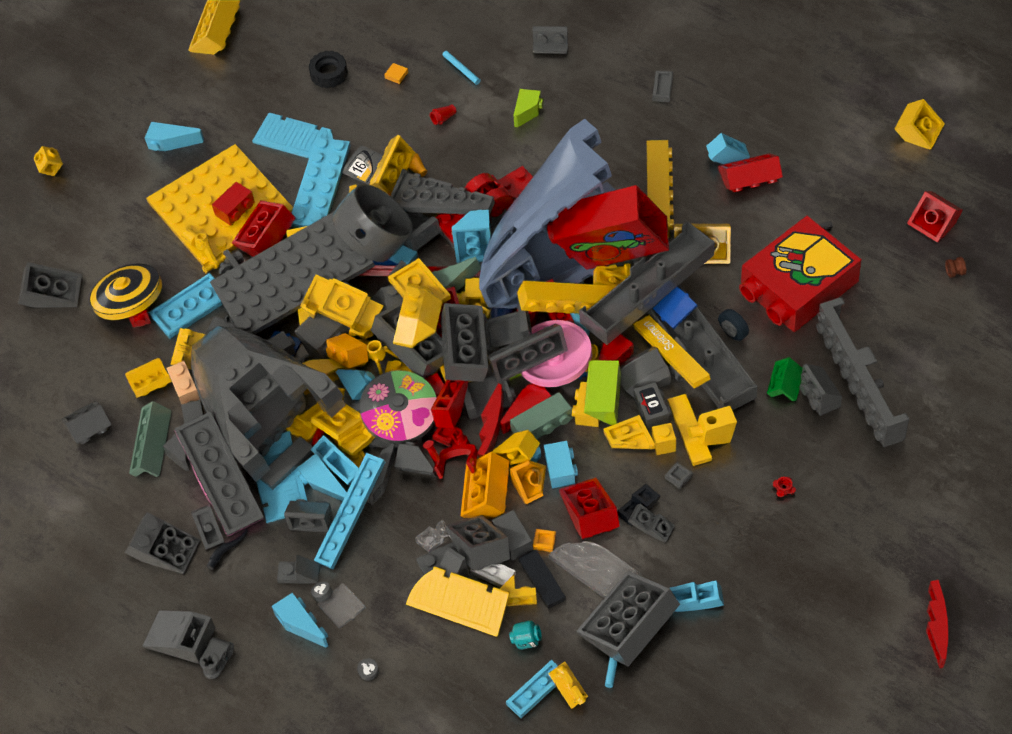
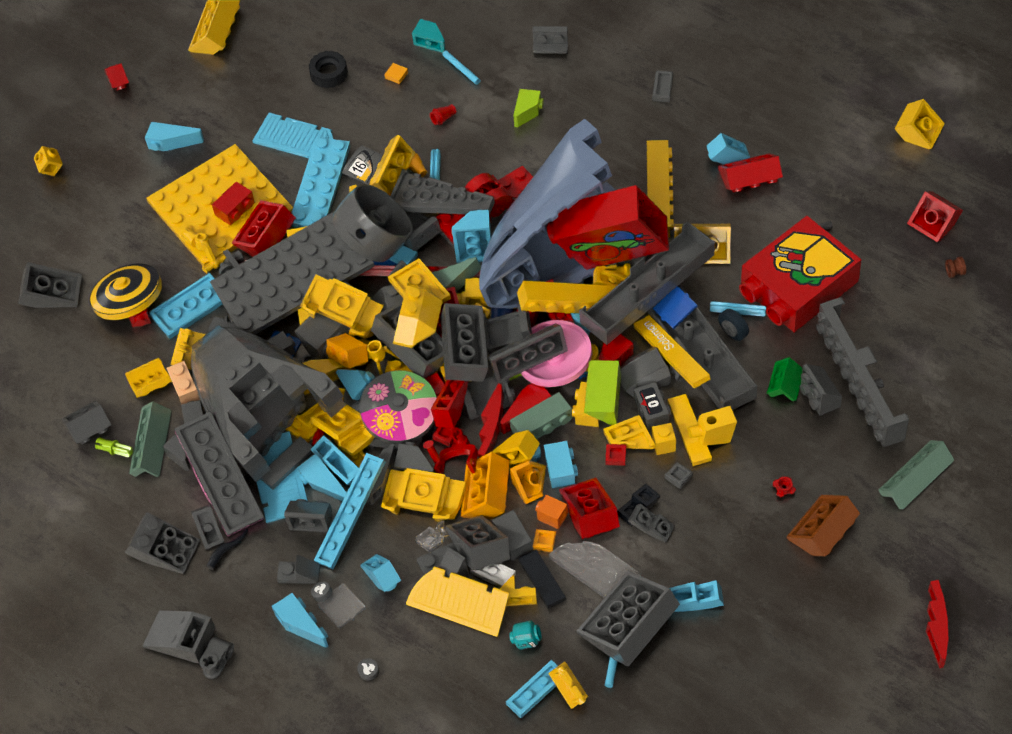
none -> lime axle [95,437,133,458]
none -> red slope [104,63,129,90]
none -> medium azure slope [360,554,401,592]
none -> yellow piece [381,468,466,522]
none -> teal slope [412,19,446,53]
none -> medium azure axle [430,149,441,180]
none -> orange brick [535,495,568,530]
none -> red plate [605,444,626,466]
none -> medium azure axle [710,301,766,317]
none -> dark orange slope [786,495,860,557]
none -> sand green panel [878,440,954,510]

